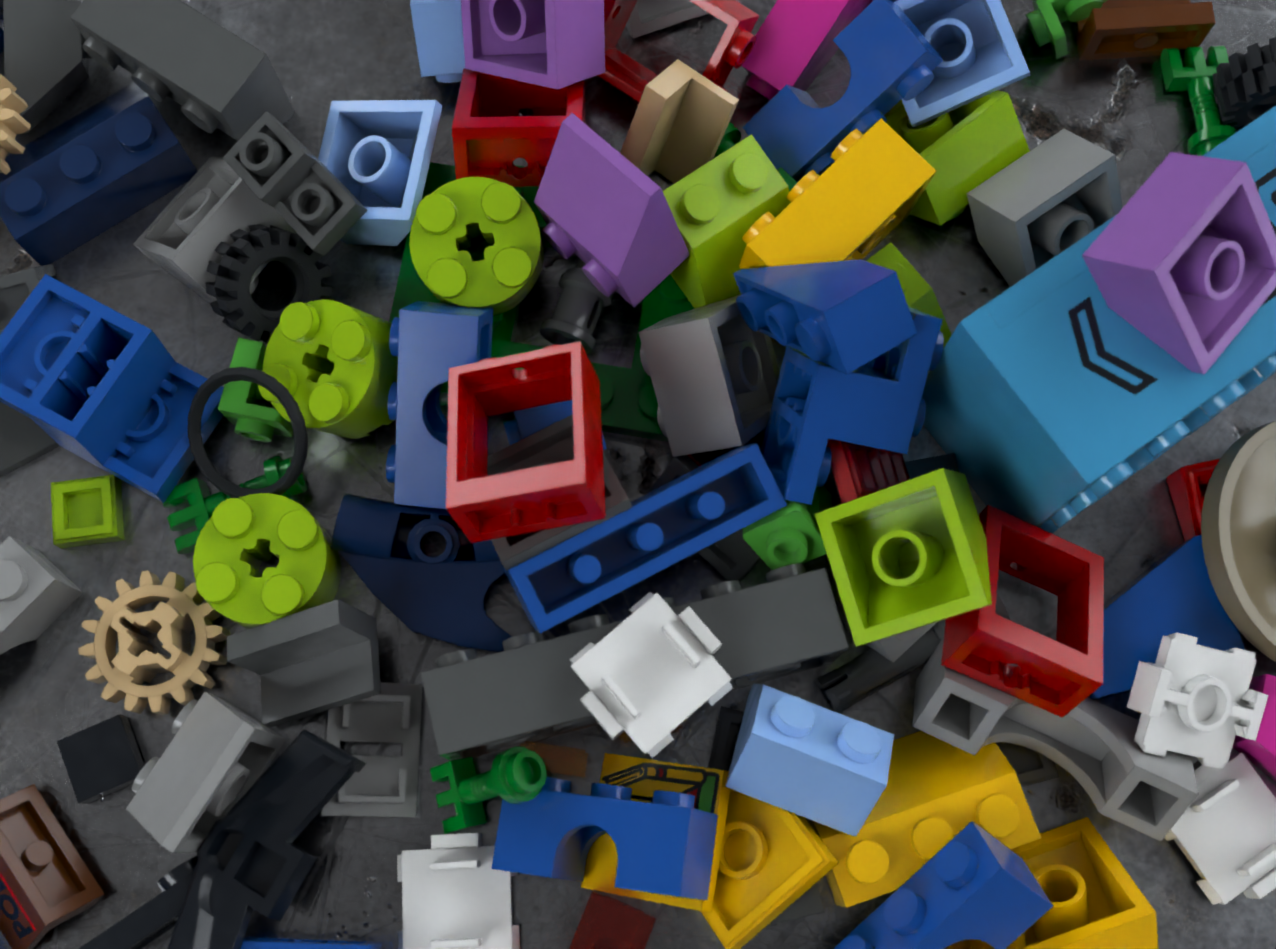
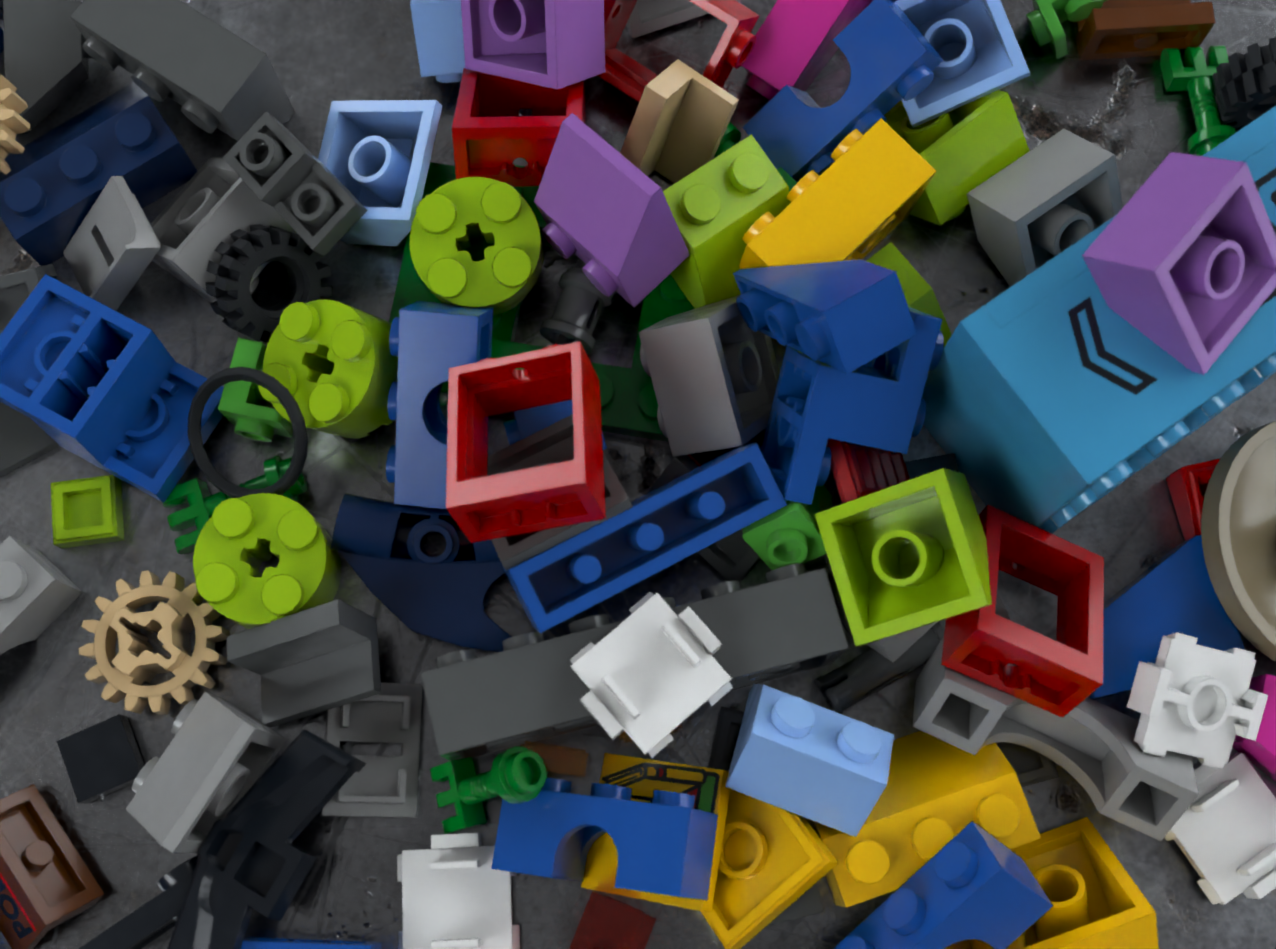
none -> light grey piece [63,176,161,311]

